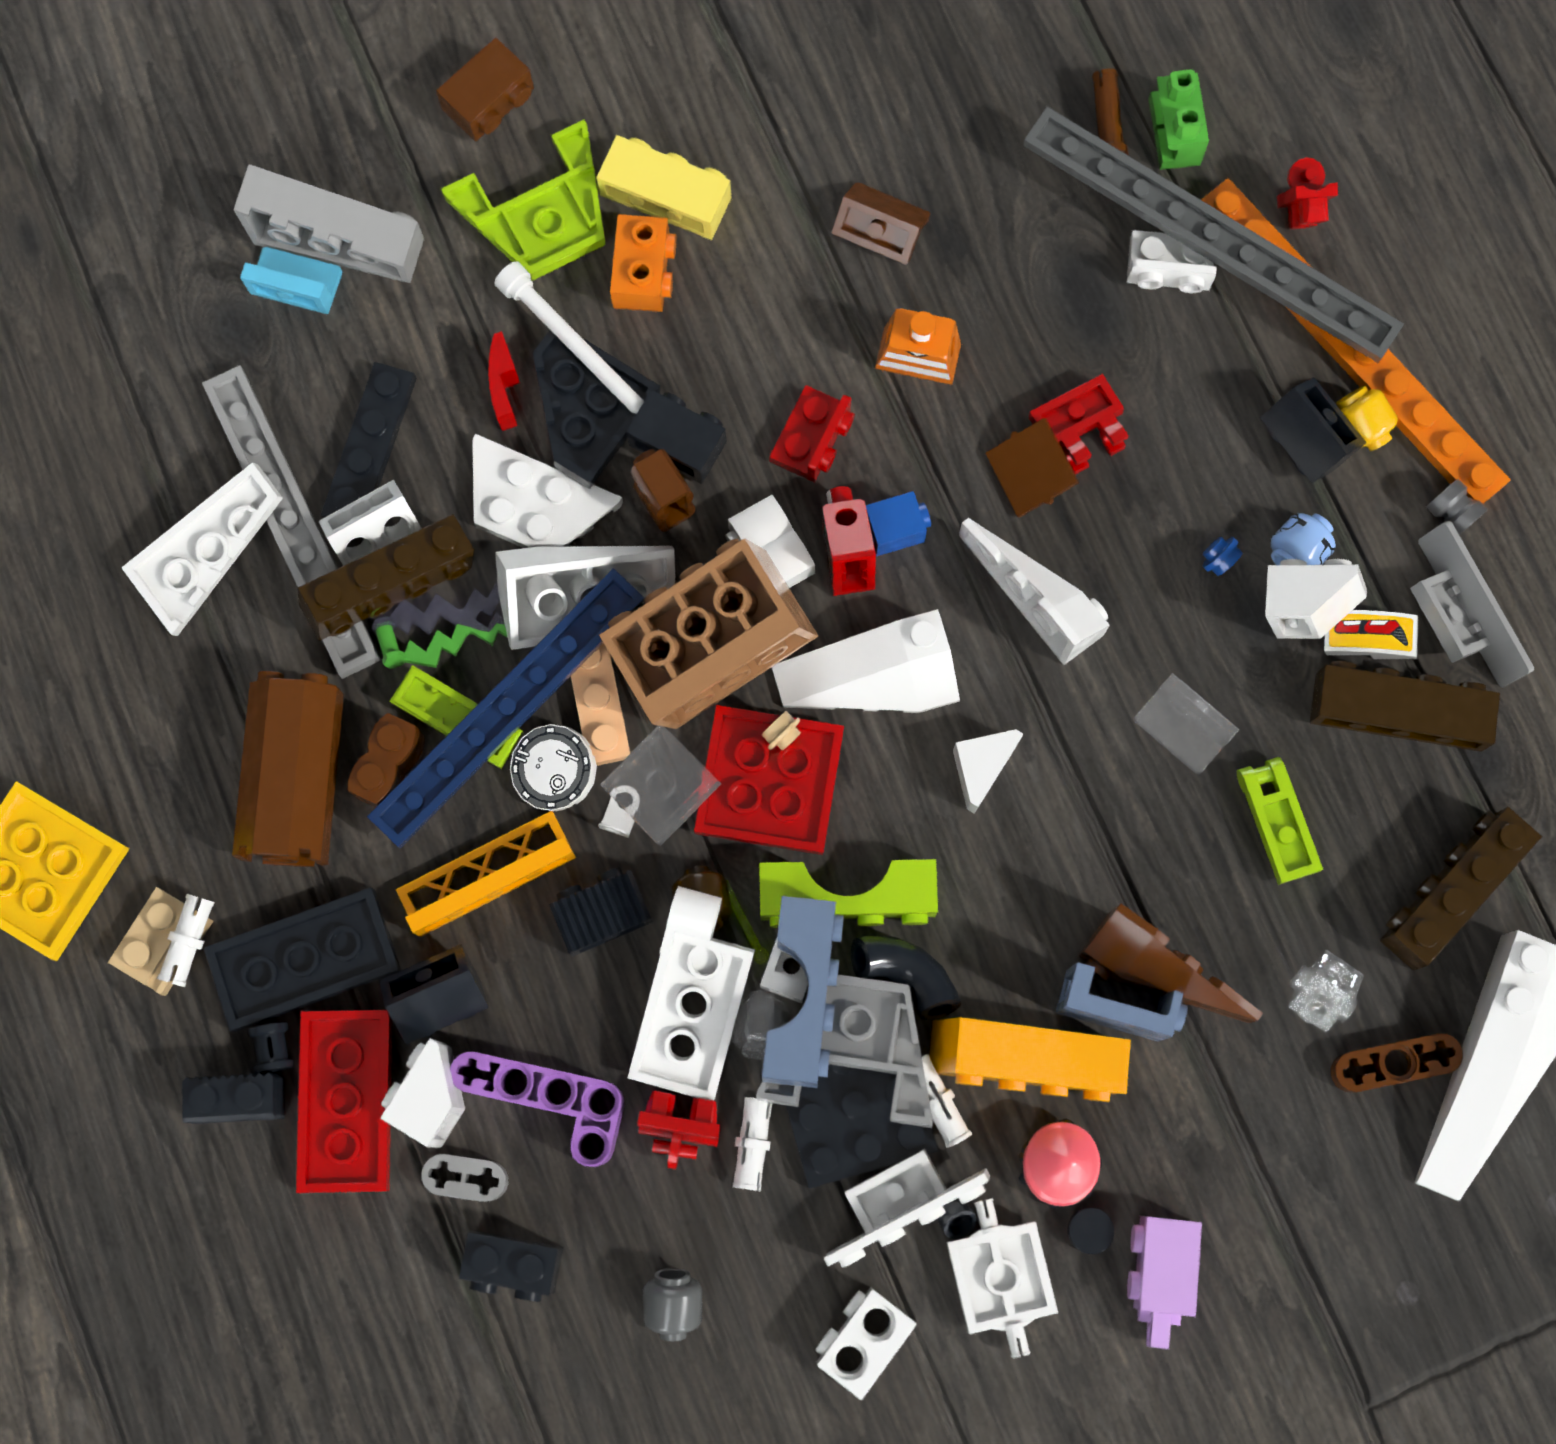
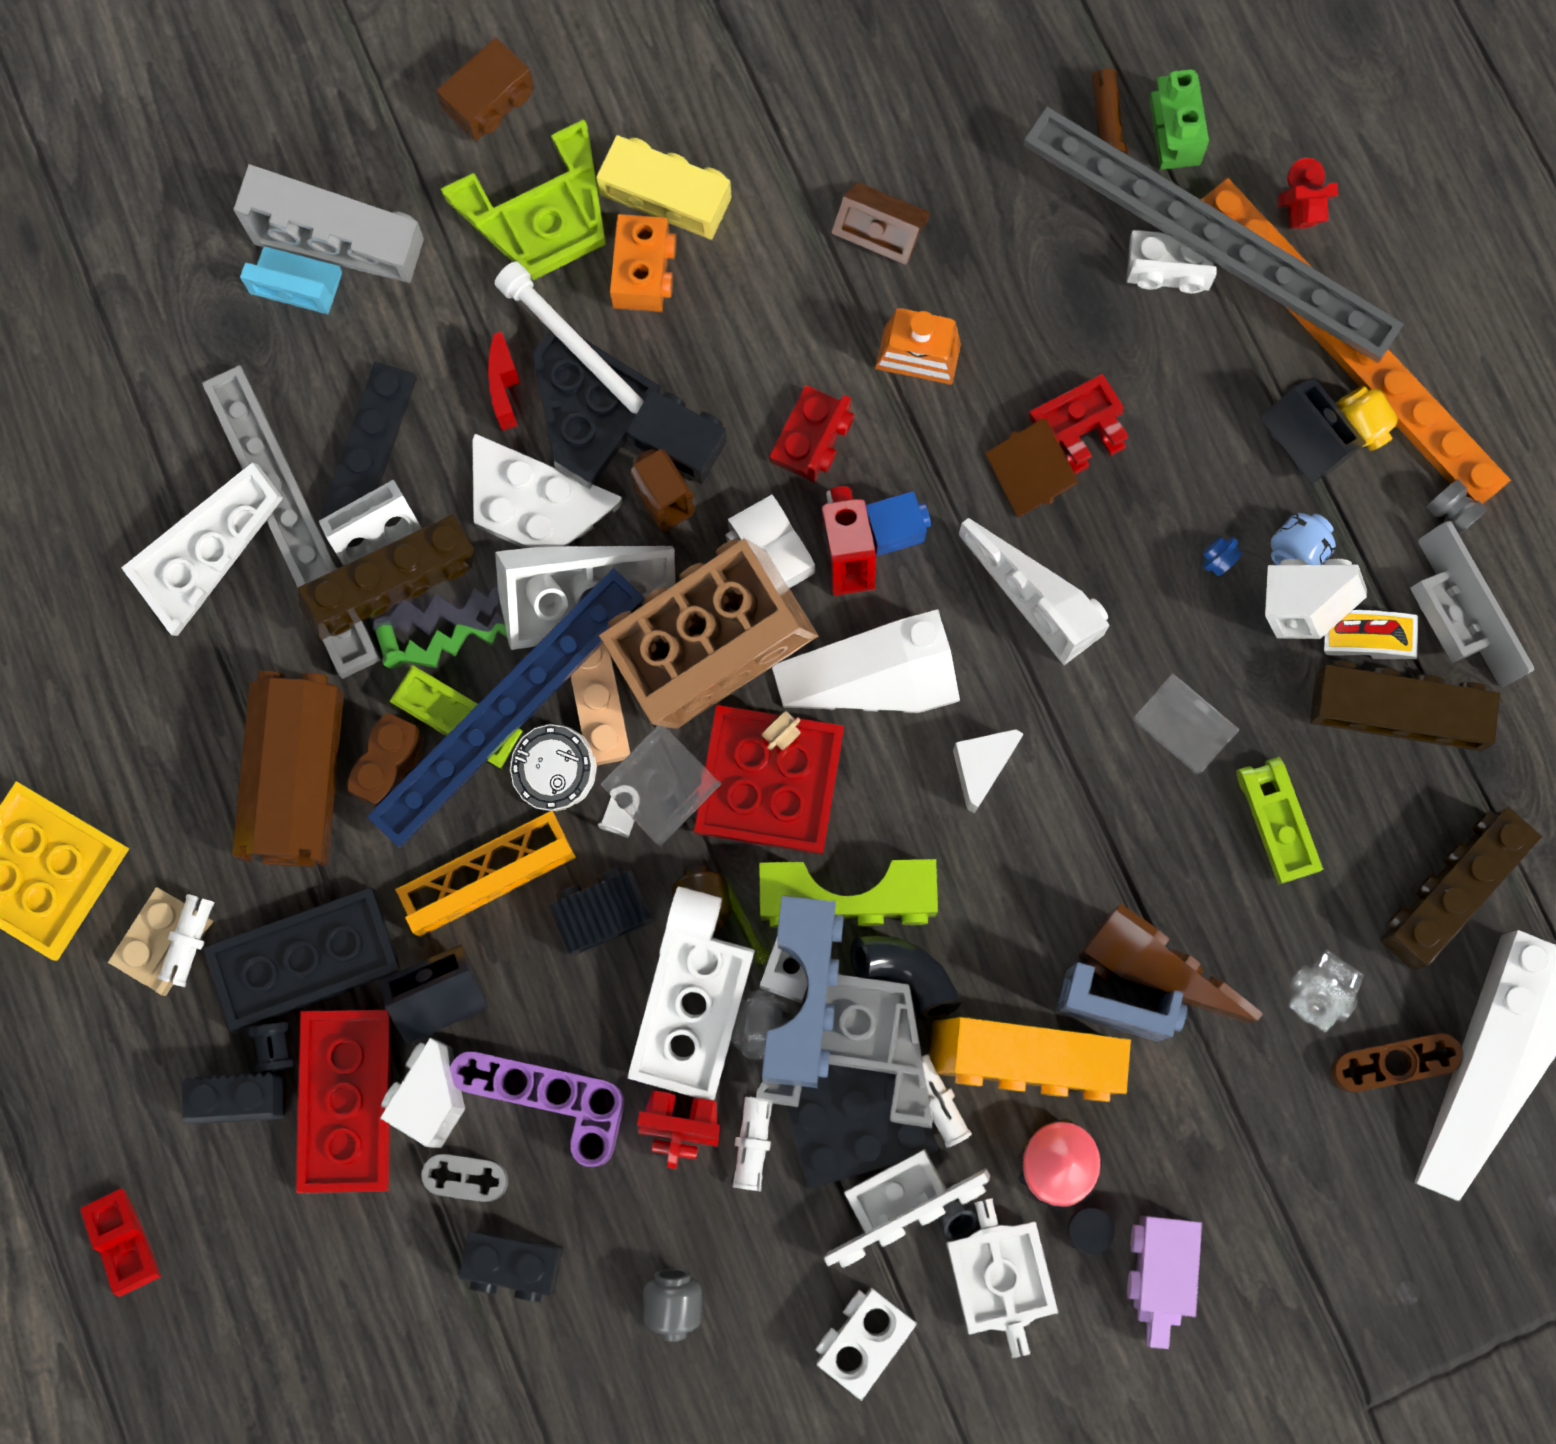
none -> red slope [80,1188,161,1297]

